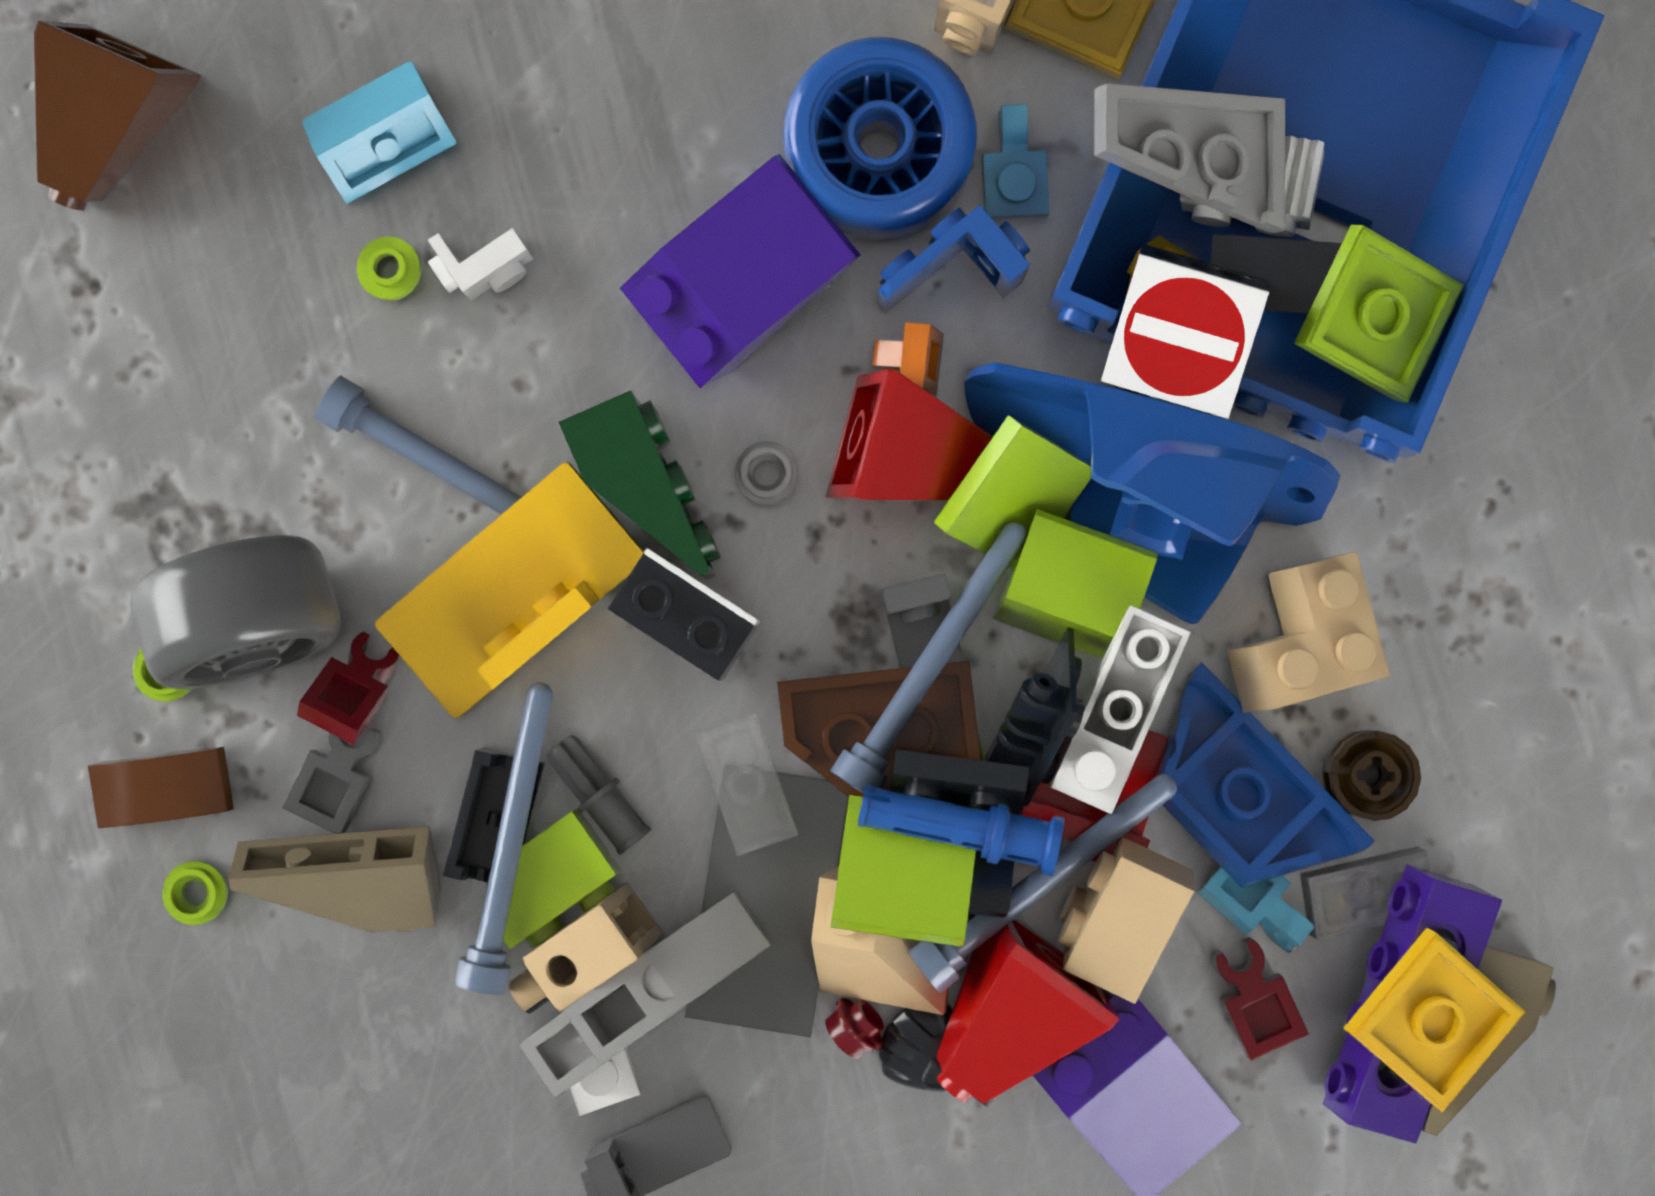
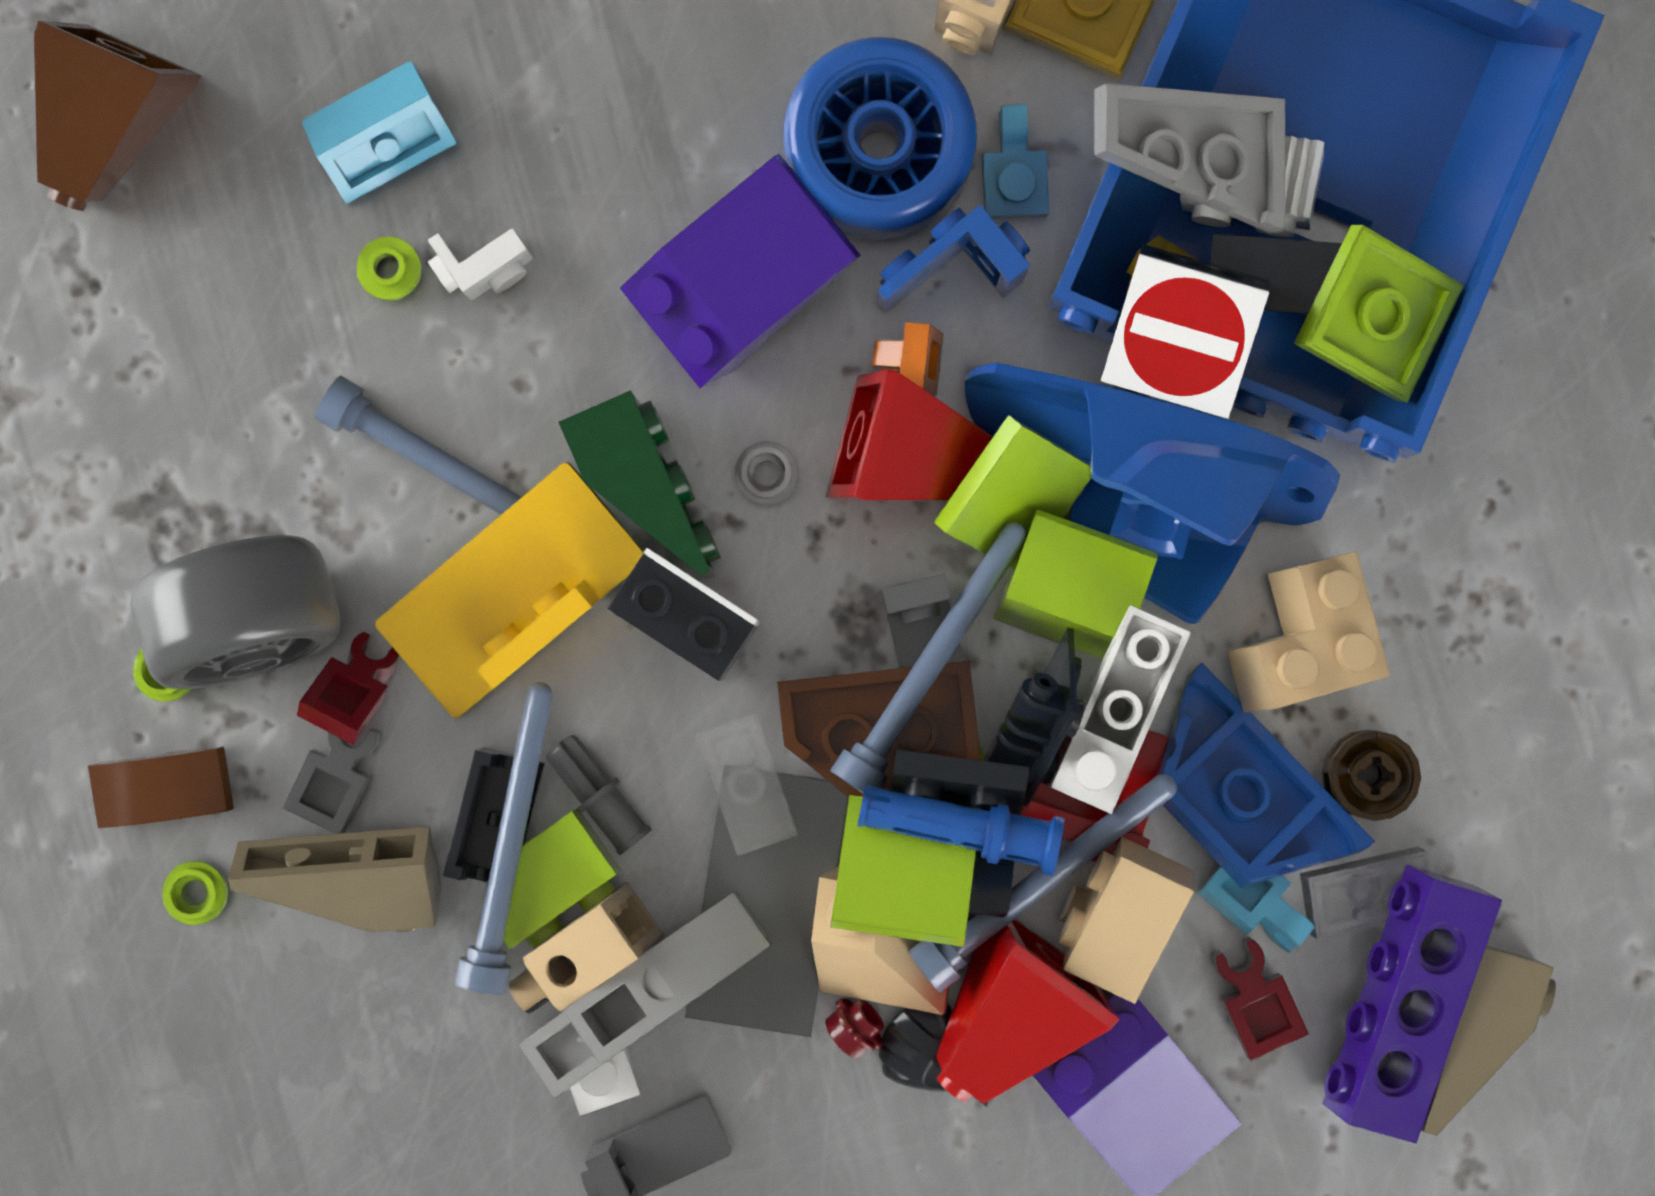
yellow tile [1343,928,1525,1113] -> none

